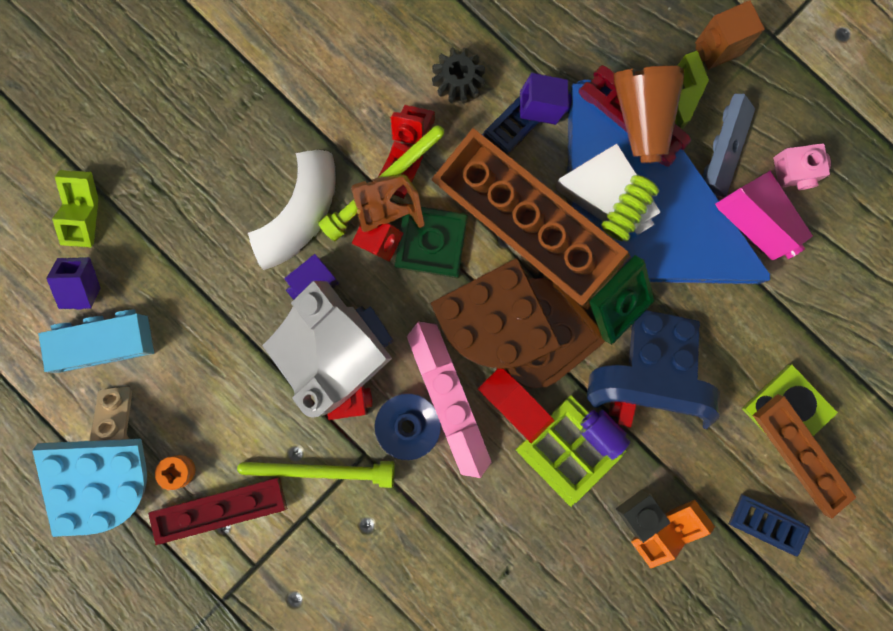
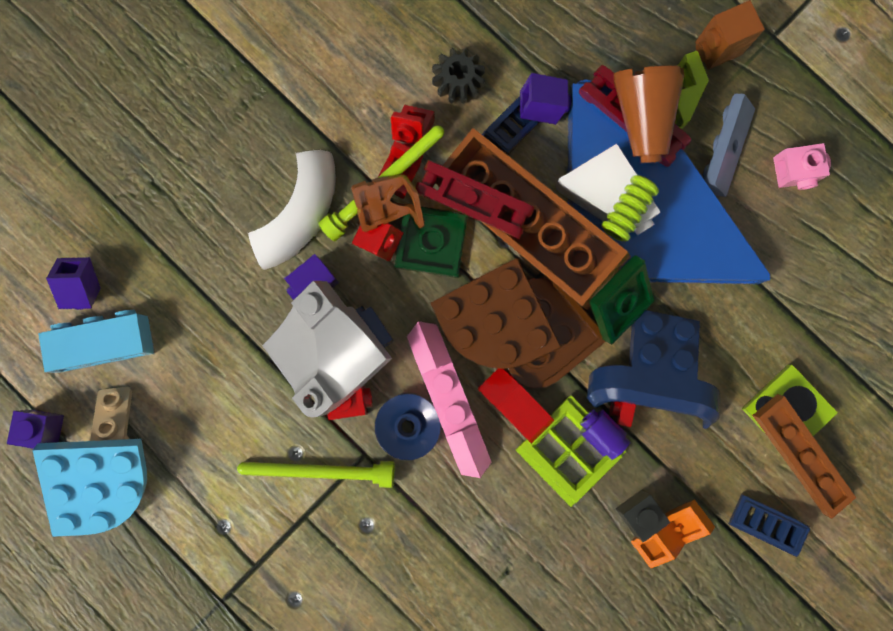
lime slope [52,170,99,247] -> none
dark red plate [148,477,288,545] -> none
orange wheel [155,455,196,490] -> none
dark pink slope [715,171,813,260] -> none
none -> dark purple brick [7,410,64,449]
none -> dark red plate [415,160,535,240]

